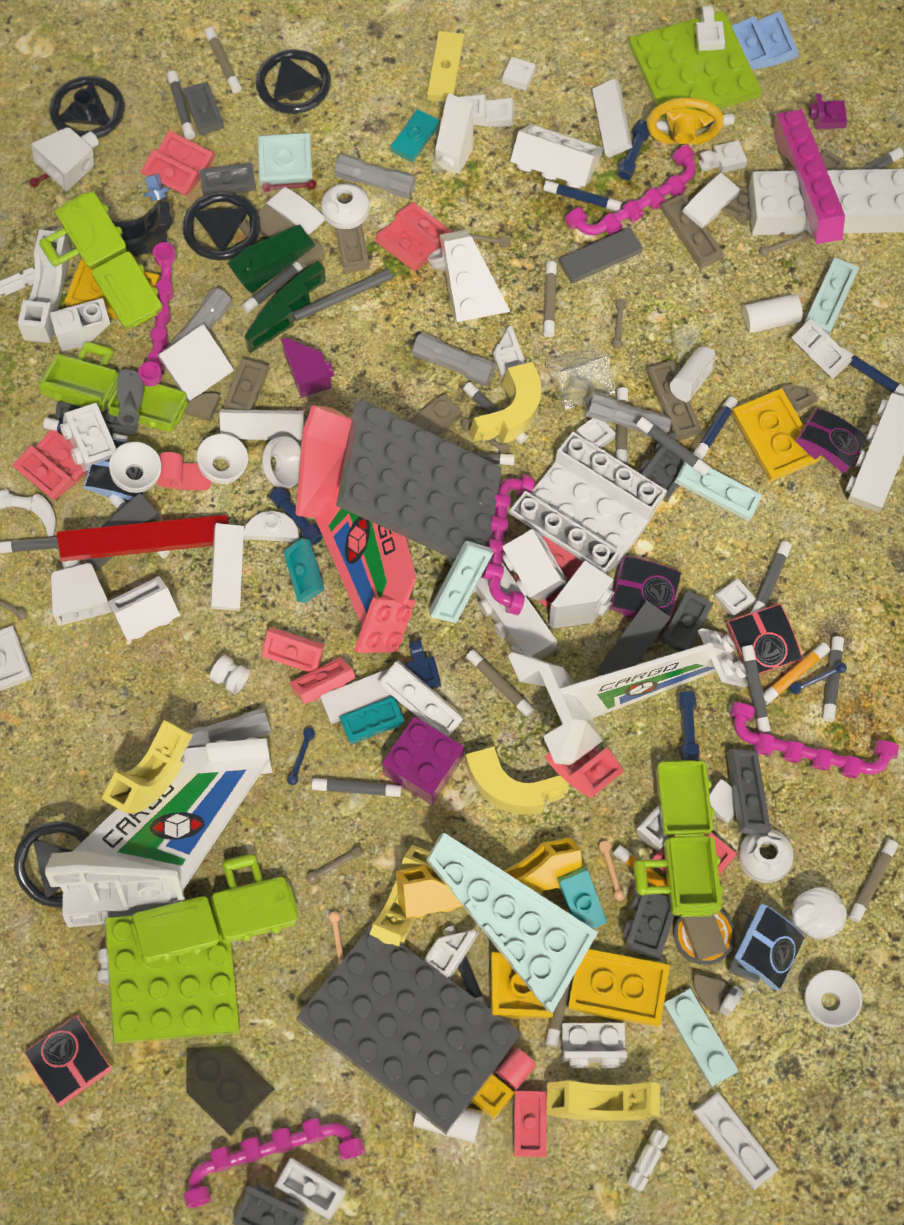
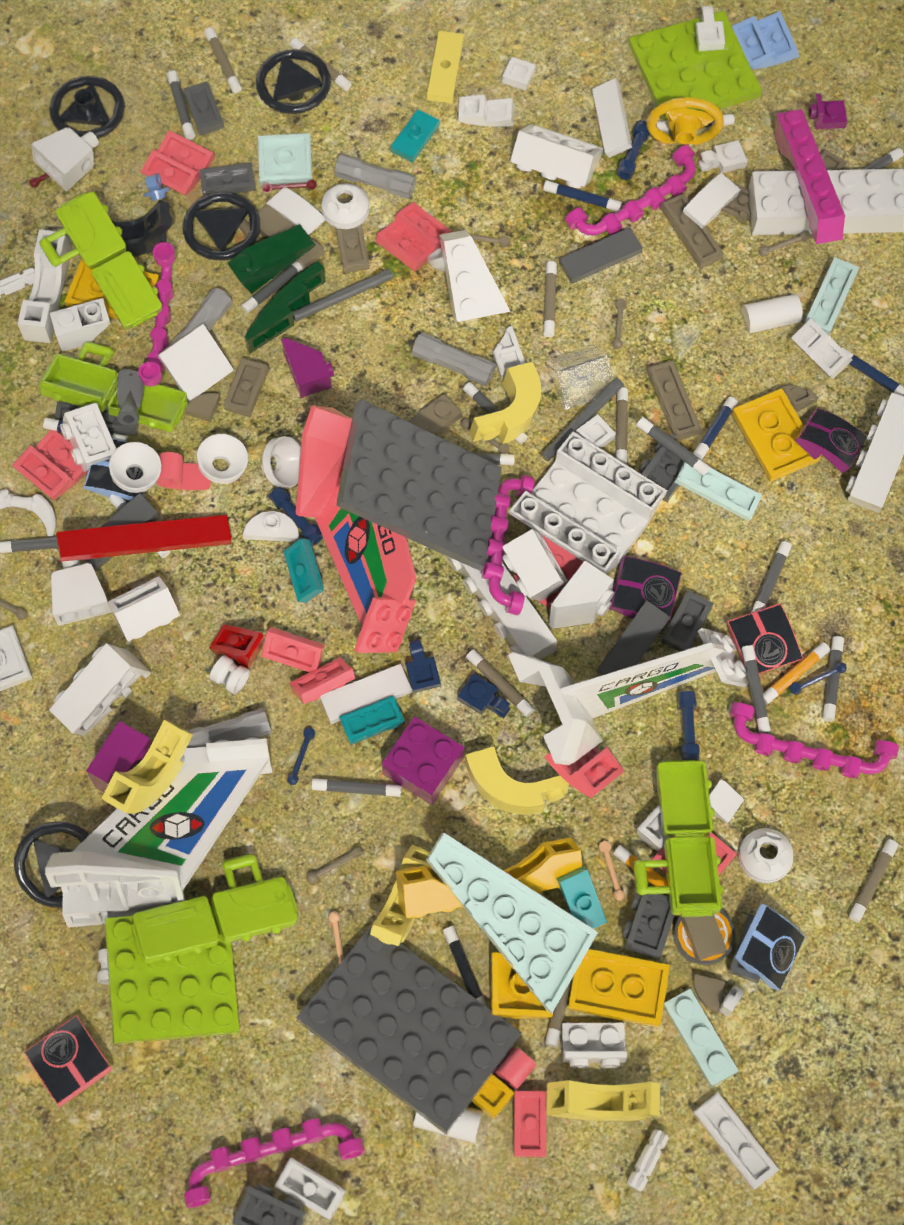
clear smoke tile [186,1046,275,1136] -> none
white tile [210,523,244,611] -> none
white tile [220,410,304,440] -> none
white tile [378,660,465,737] -> none
white tile [424,930,479,980] -> none
light aqua tile [428,540,493,624] -> none
white slope [435,93,473,174] -> none
light grey axle [585,391,672,437] -> none
white brick [670,347,715,402] -> none
white tile [715,578,756,619] -> none
dark grey tile [726,748,771,835] -> none
white hair [792,886,847,940] -> none
white piece [804,970,862,1028] -> none
none -> white wedge [49,643,152,736]
none -> magenta brick [86,721,152,793]
none -> red slope [209,624,264,669]
none -> white bar [290,38,352,91]
none -> dark blue plate [457,673,510,719]
none -> dark grey bar [541,378,624,461]

